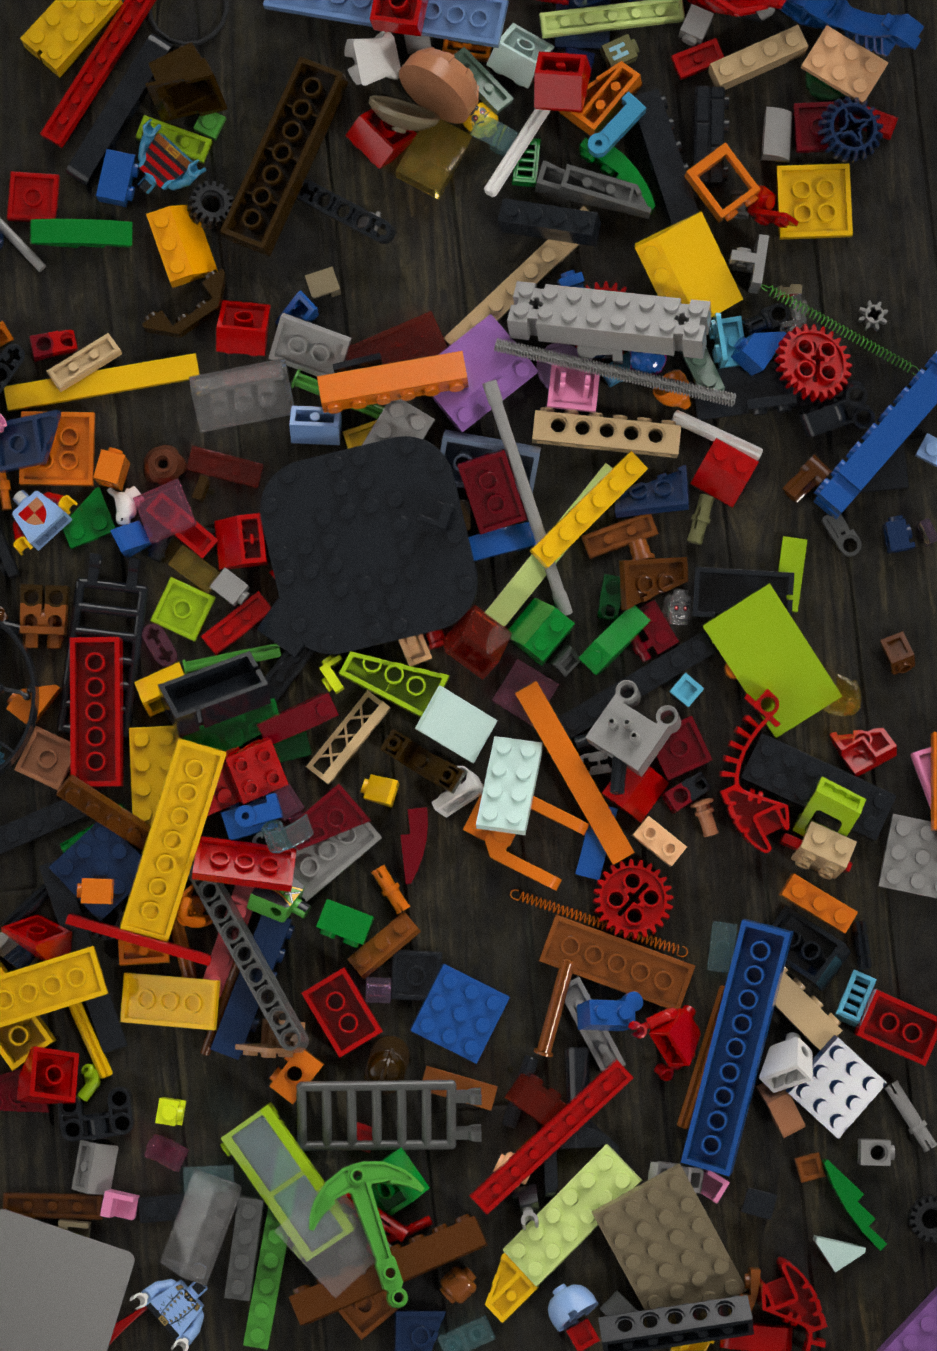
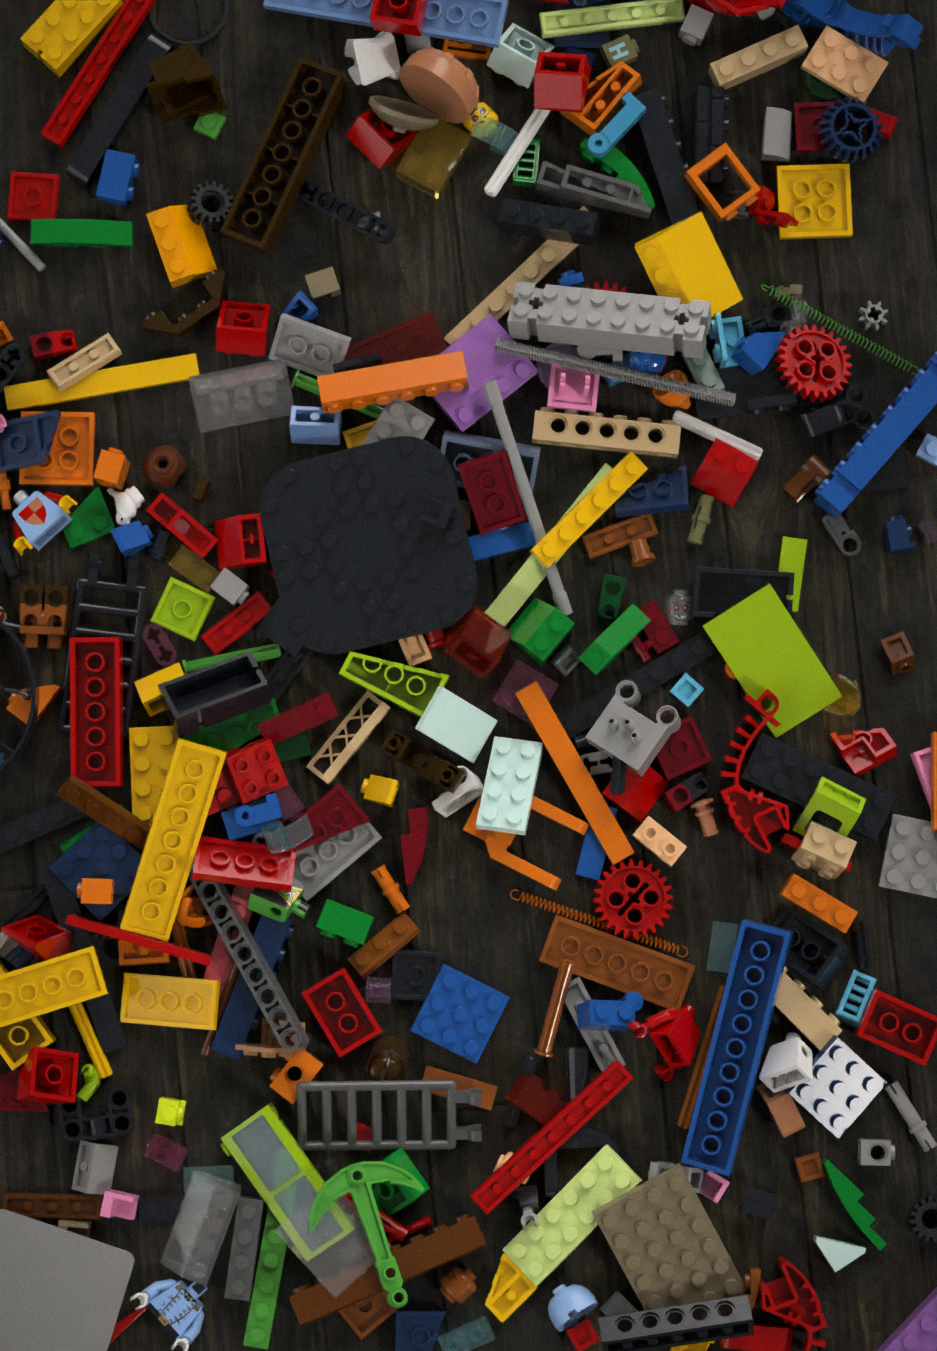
nougat tile [14,726,71,790] -> none
clear pink tile [133,479,197,543] -> none
lime tile [135,115,212,164] -> none
torso [137,119,206,194] -> none
clear red tile [186,446,264,489] -> none
neon yellow bracket [319,655,344,694] -> none
sand green plate [454,47,514,114] -> none
reddish brown wing [619,557,688,610] -> none
red plate [671,38,724,80] -> none
light grey bracket [727,234,769,294] -> none

